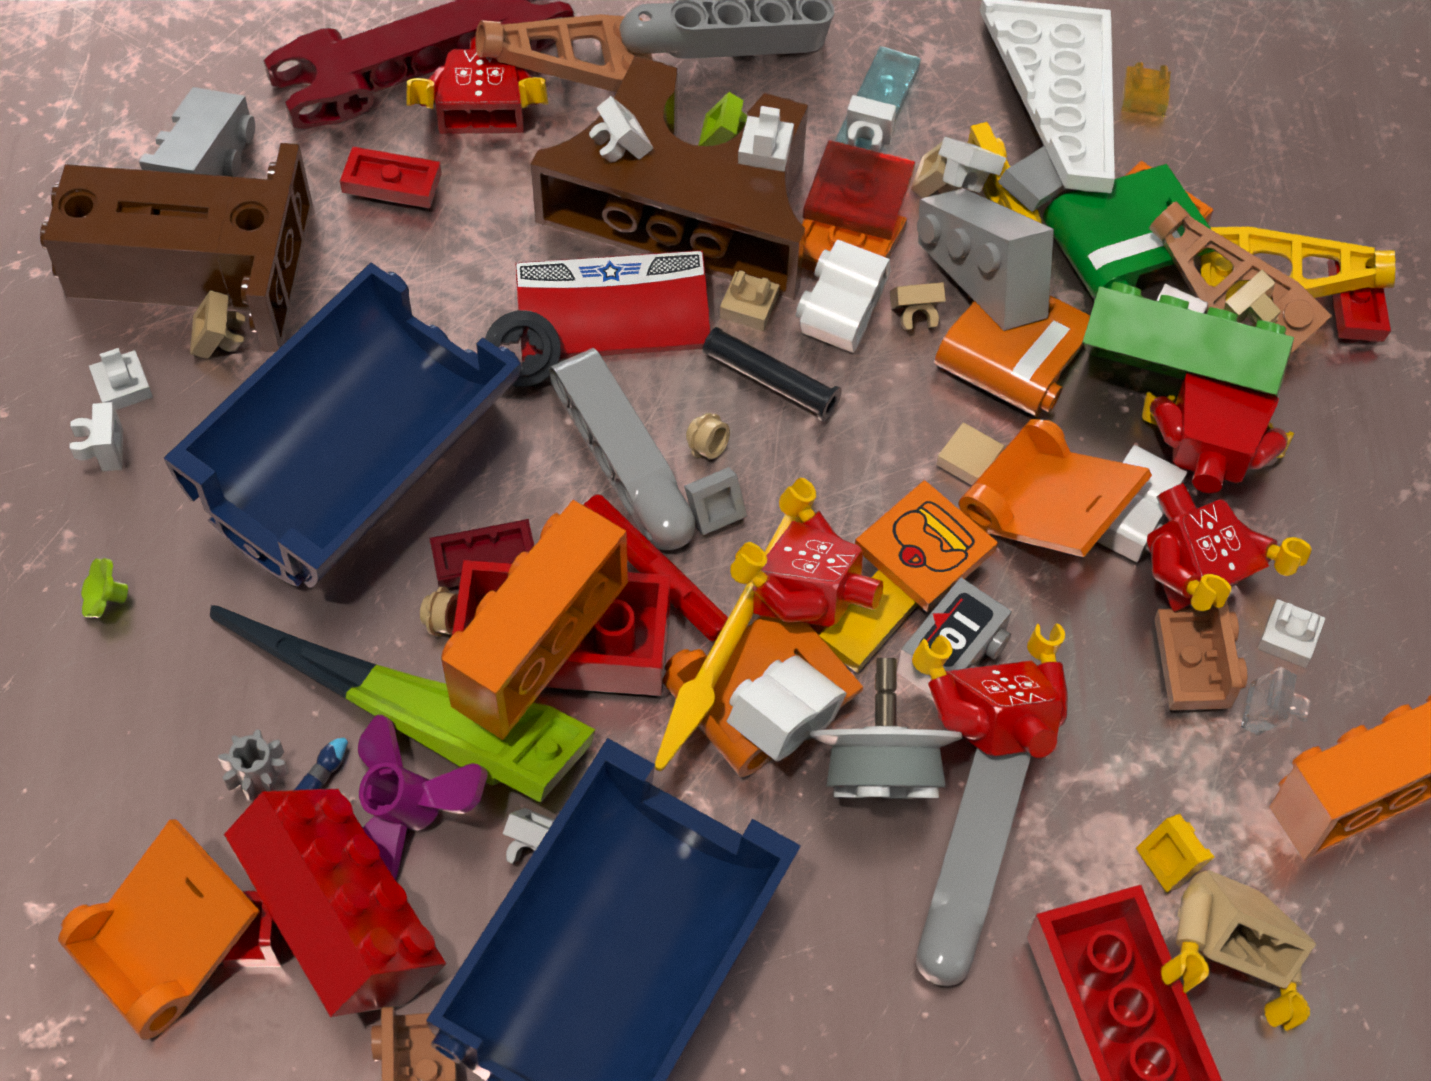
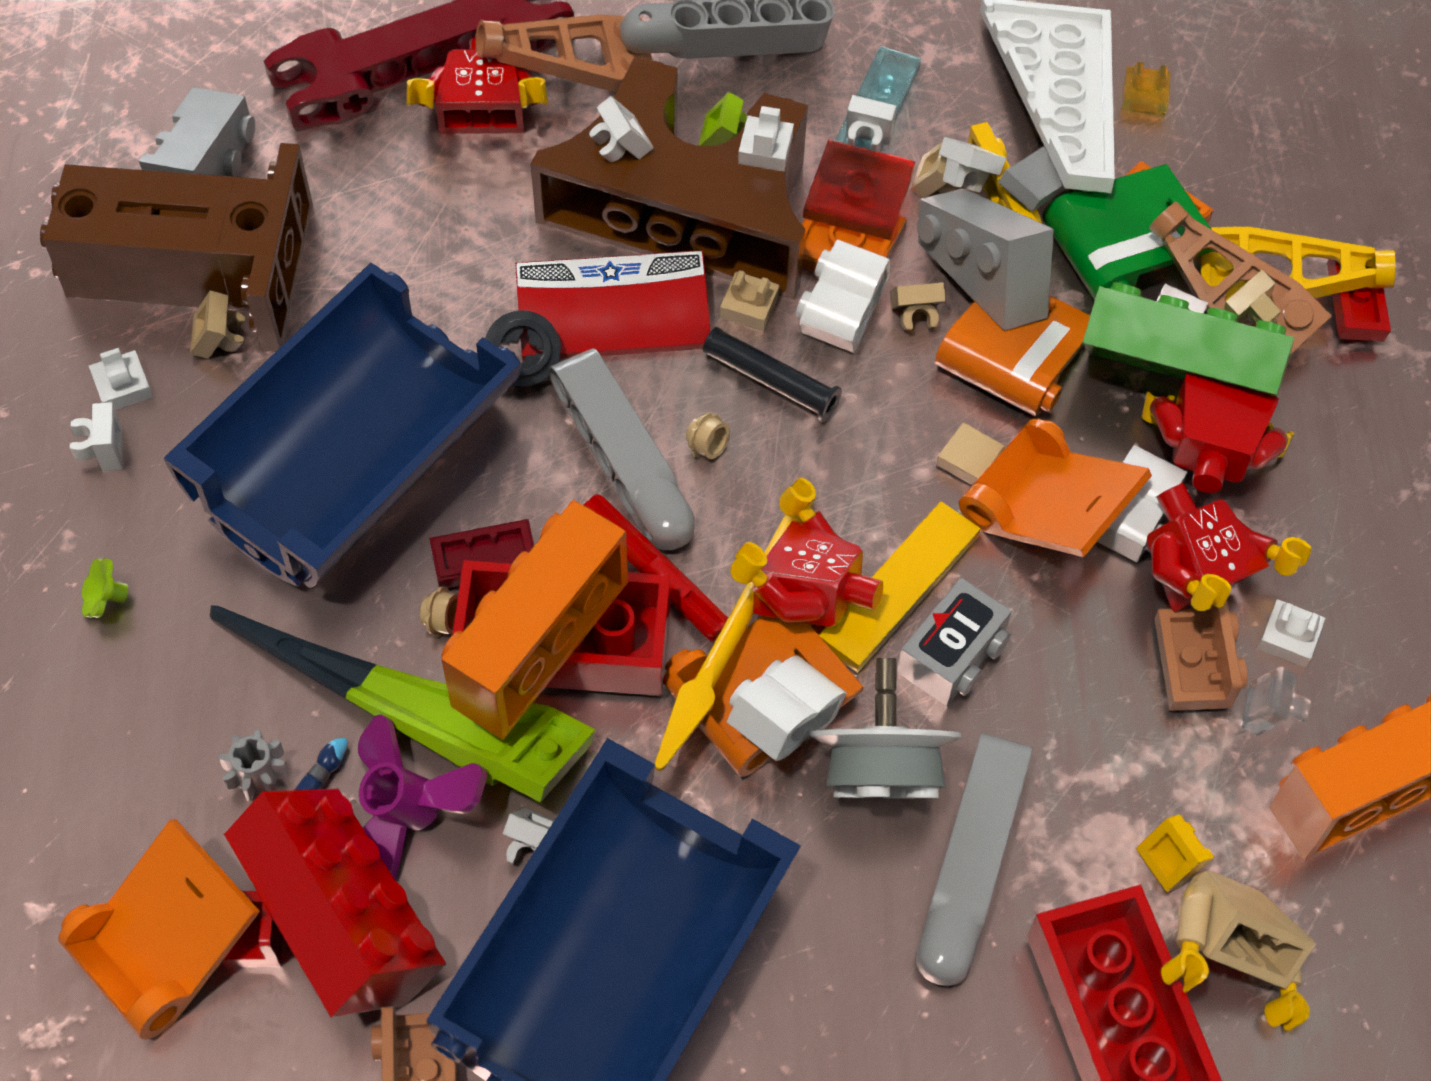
red plate [340,146,442,208] -> none
light grey tile [684,467,747,535] -> none
orange tile [855,480,998,612] -> none
red torso [912,623,1068,758] -> none

